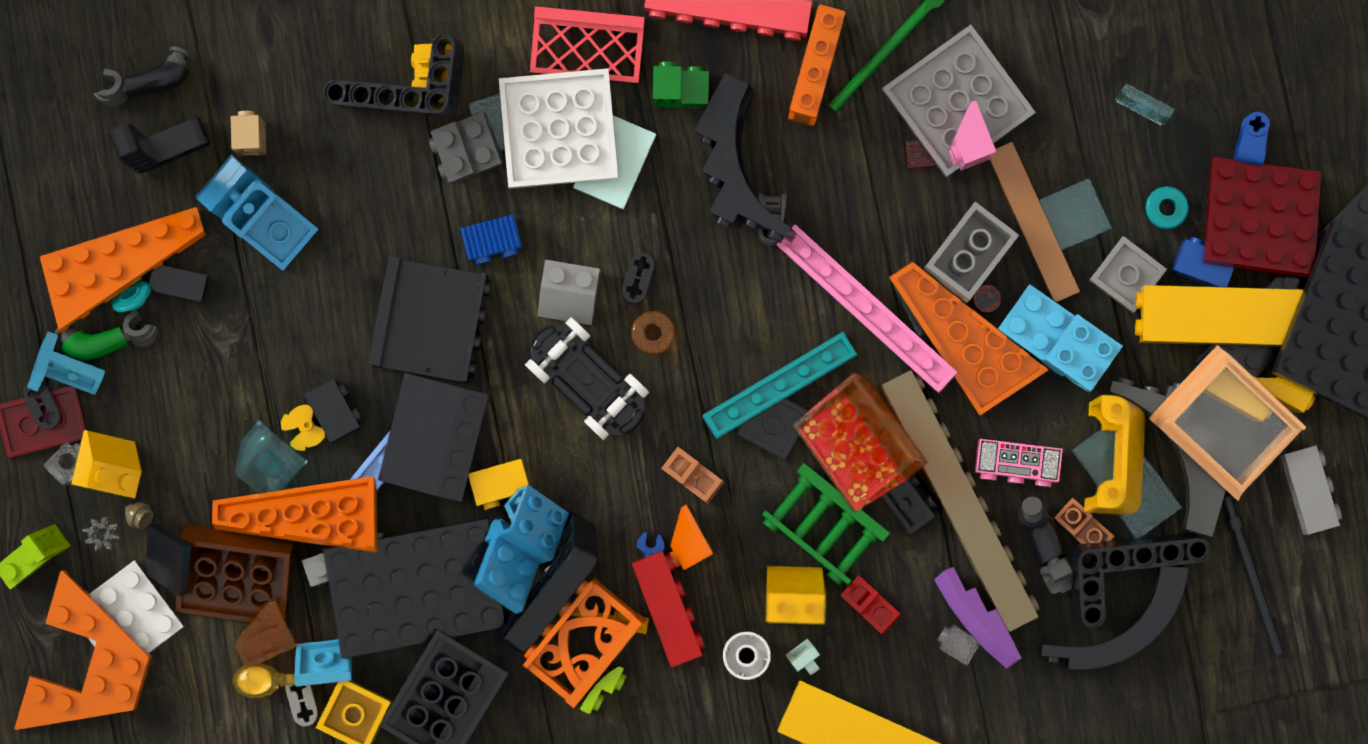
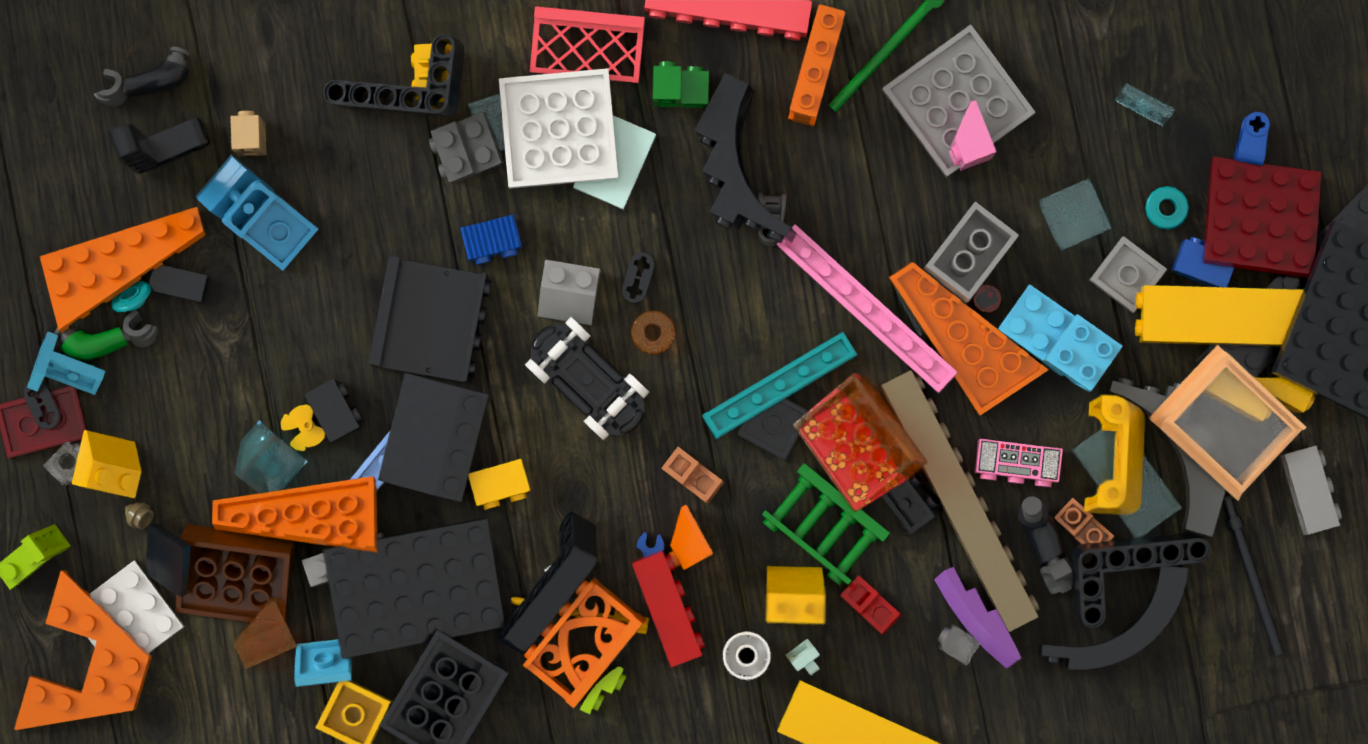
clear gear [83,517,119,551] -> none
clear yellow piece [232,663,296,698] -> none
light grey beam [286,675,319,726] -> none
dark azure piece [474,485,569,613] -> none
clear red tile [904,140,935,170] -> none
medium nougat tile [989,142,1080,302] -> none

